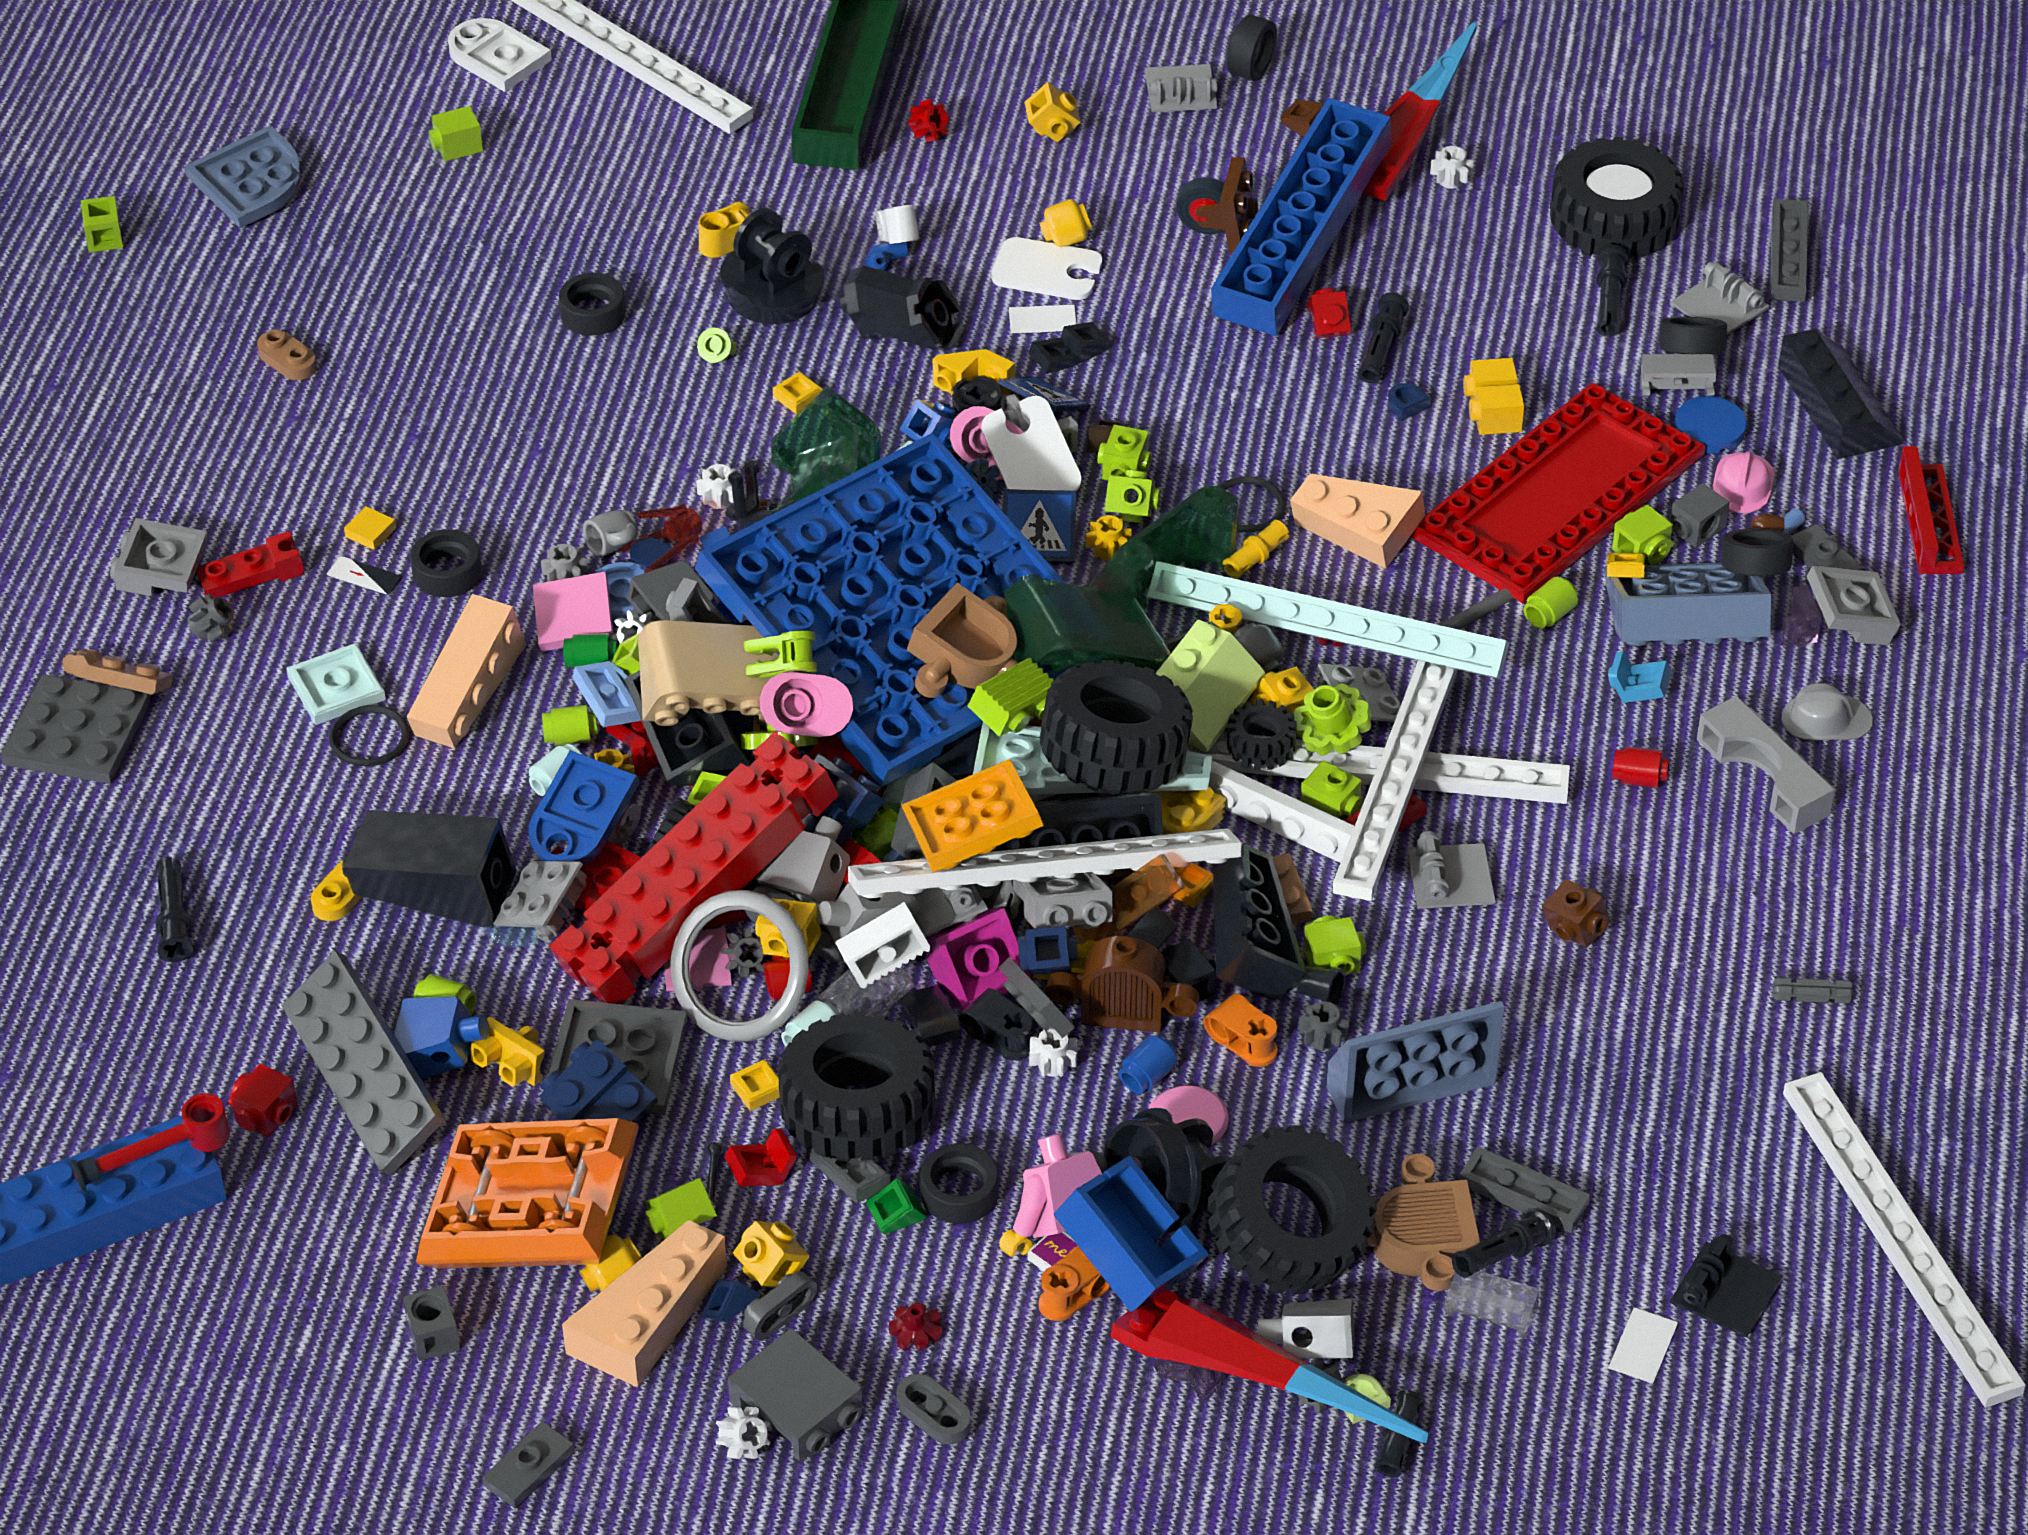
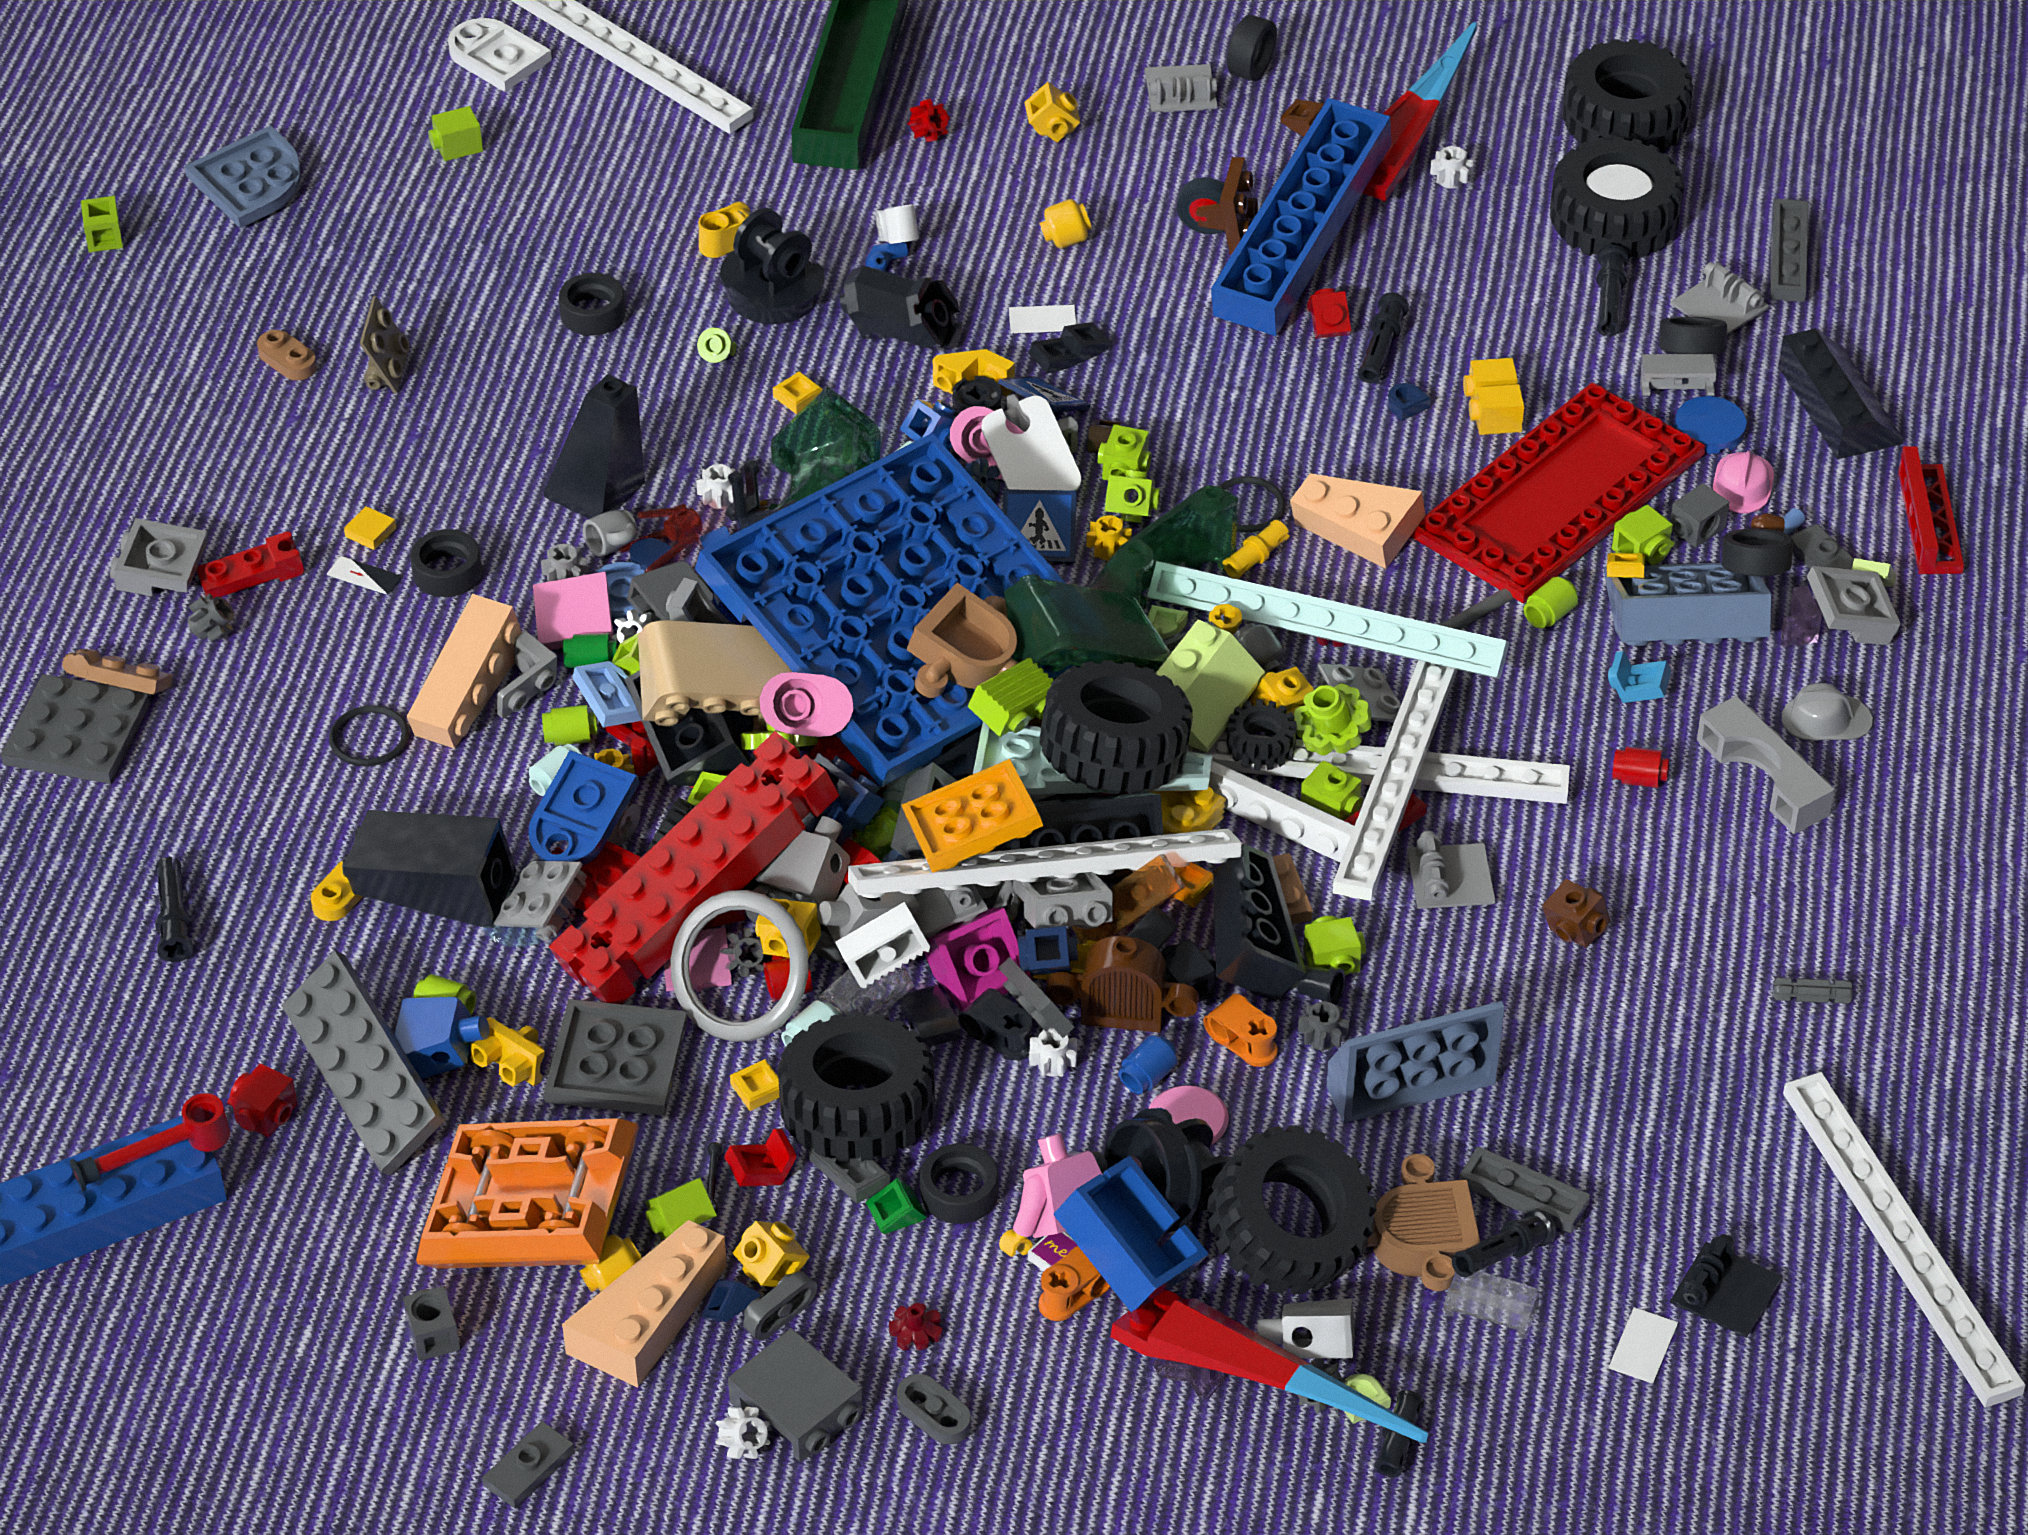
light aqua tile [286,643,386,725] -> none
dark blue plate [539,1038,658,1123] -> none
lime piece [744,631,817,679] -> none
white piece [991,237,1102,300] -> none
none -> dark tan hinge [360,296,410,393]
none -> light grey bracket [497,630,557,719]
none -> black slope [544,374,645,519]
none -> yellowish green tile [1144,605,1188,640]
none -> black tyre [1562,39,1693,153]
none -> yellowish green tile [1852,558,1897,587]

